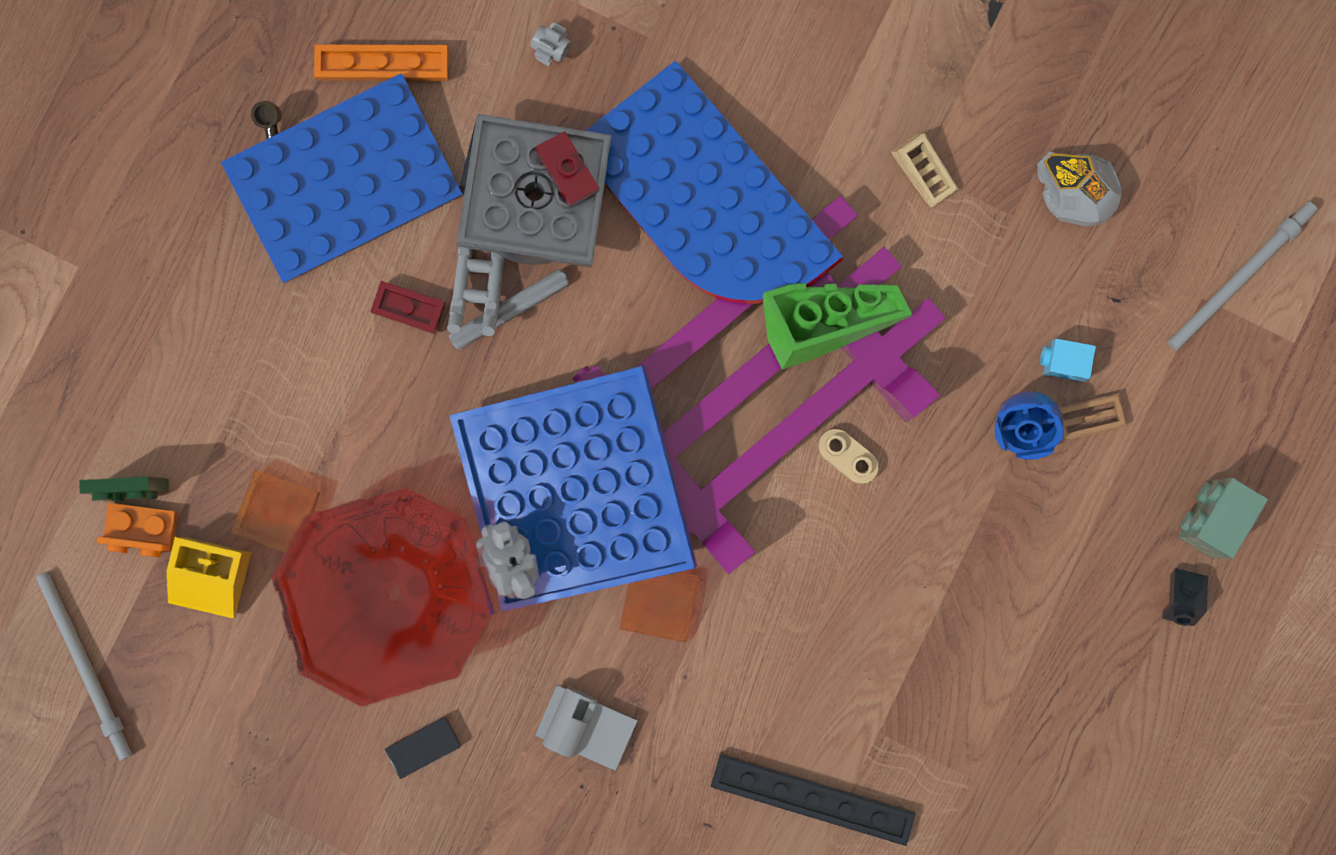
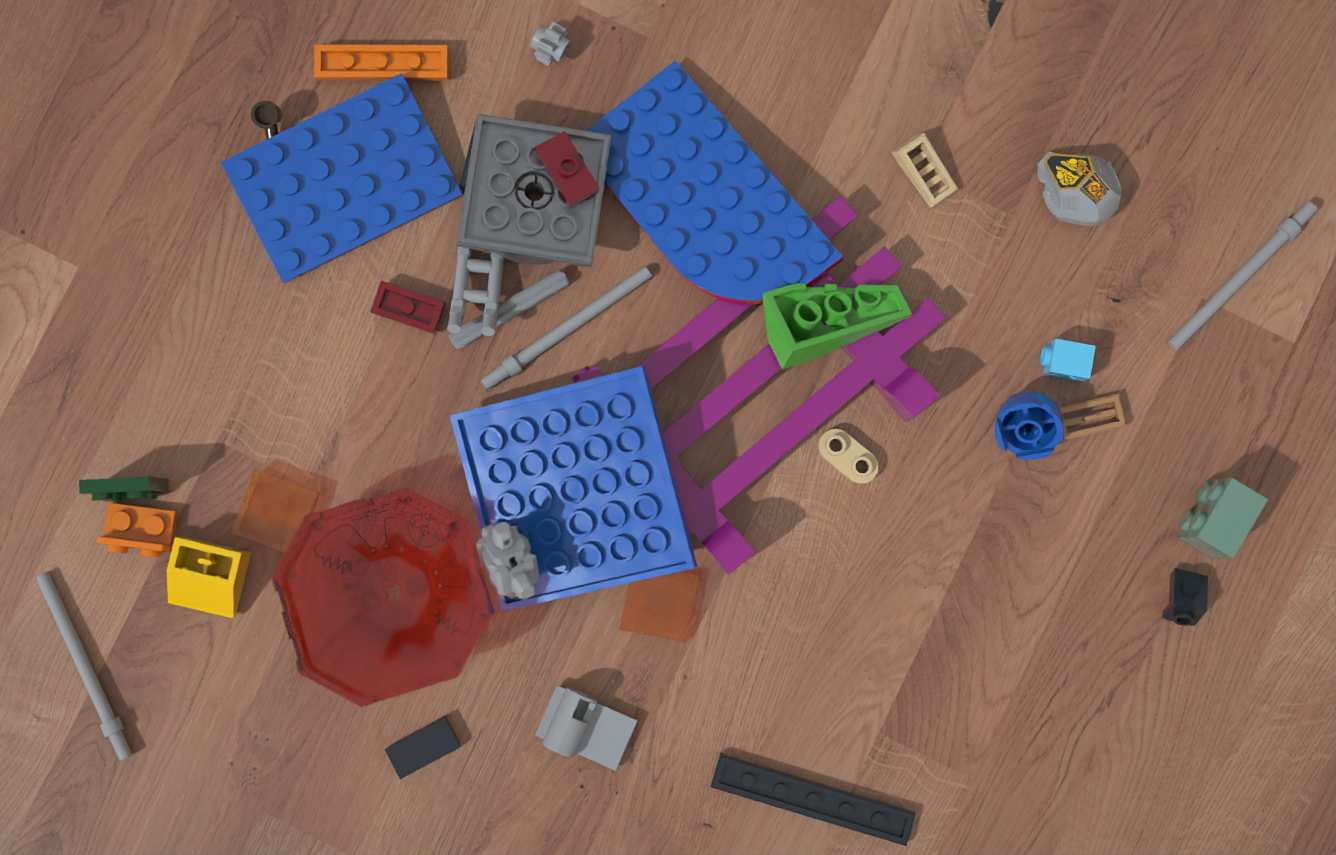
none -> light grey bar [480,266,652,390]

